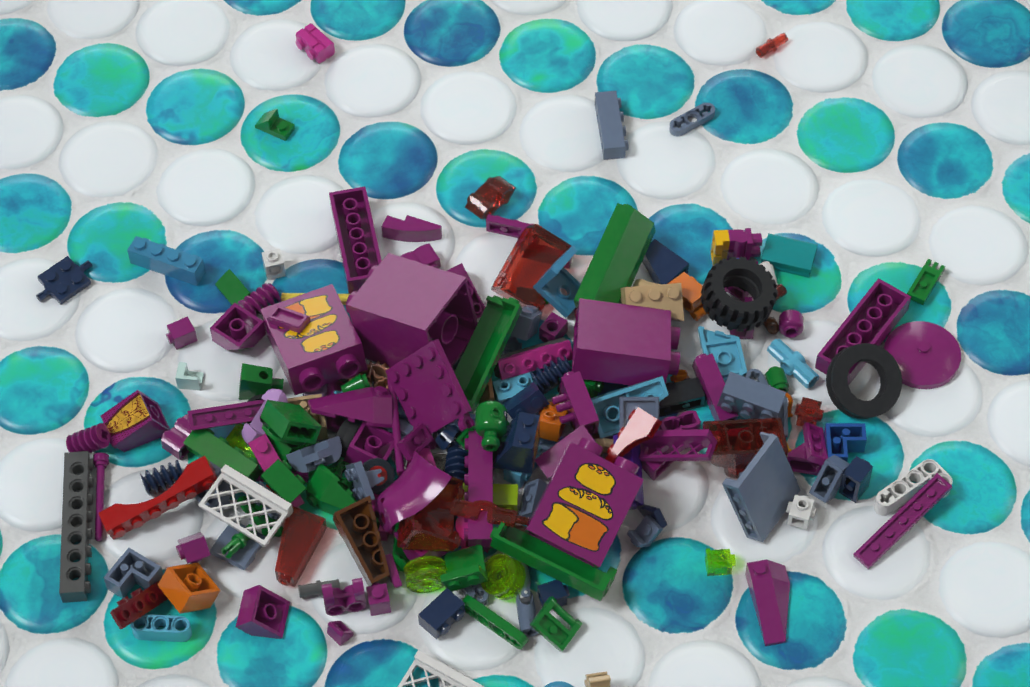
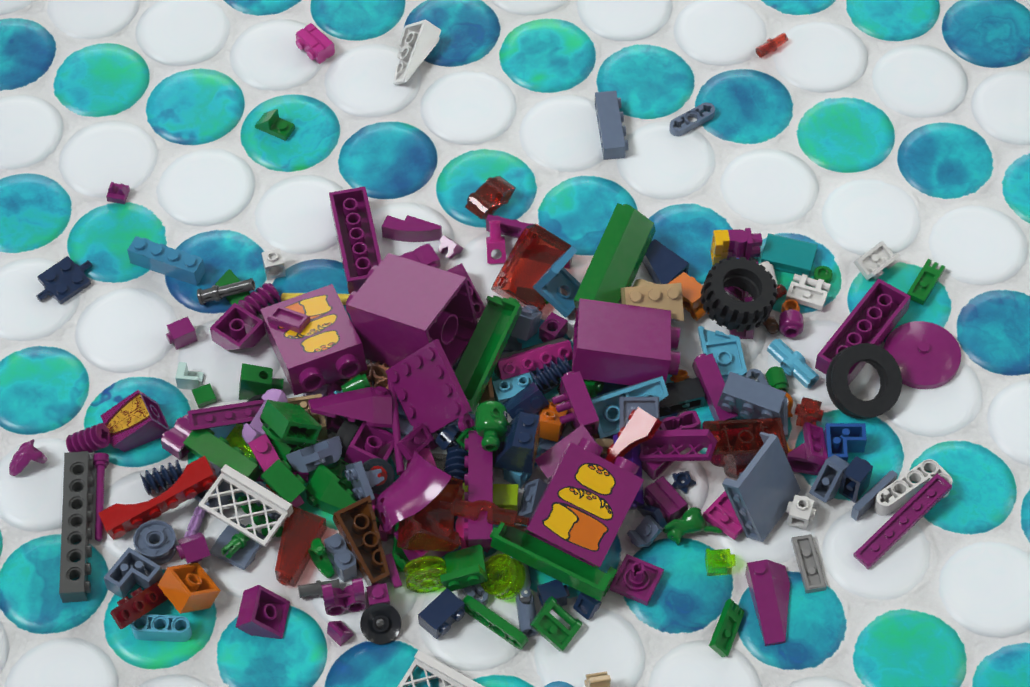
none -> magenta piece [9,439,47,476]
none -> magenta tile [106,182,130,204]
none -> sand blue wheel [133,520,177,565]
none -> lavender axle [184,506,206,537]
none -> green tile [192,383,217,408]
none -> dark grey pin [197,278,255,305]
none -> green helmet [308,538,335,578]
none -> sand blue brick [324,533,358,582]
none -> black dish [360,603,401,644]
none -> white wedge [393,19,441,85]
none -> tile [438,235,464,259]
none -> dark pink bracket [486,220,506,264]
none -> dark blue tile [573,592,602,620]
none -> magenta plate [610,554,664,606]
none -> magenta brick [644,476,688,523]
none -> green animal [662,507,722,545]
none -> dark blue plate [672,471,696,494]
none -> dark pink wing [703,491,743,540]
none -> green hinge [709,599,745,657]
none -> orange plate [781,299,800,312]
none -> white plate [786,274,831,311]
none -> light grey tile [791,534,826,594]
none -> green tile [813,266,833,283]
none -> sand blue tile [851,470,898,521]
none -> white bracket [853,240,900,280]

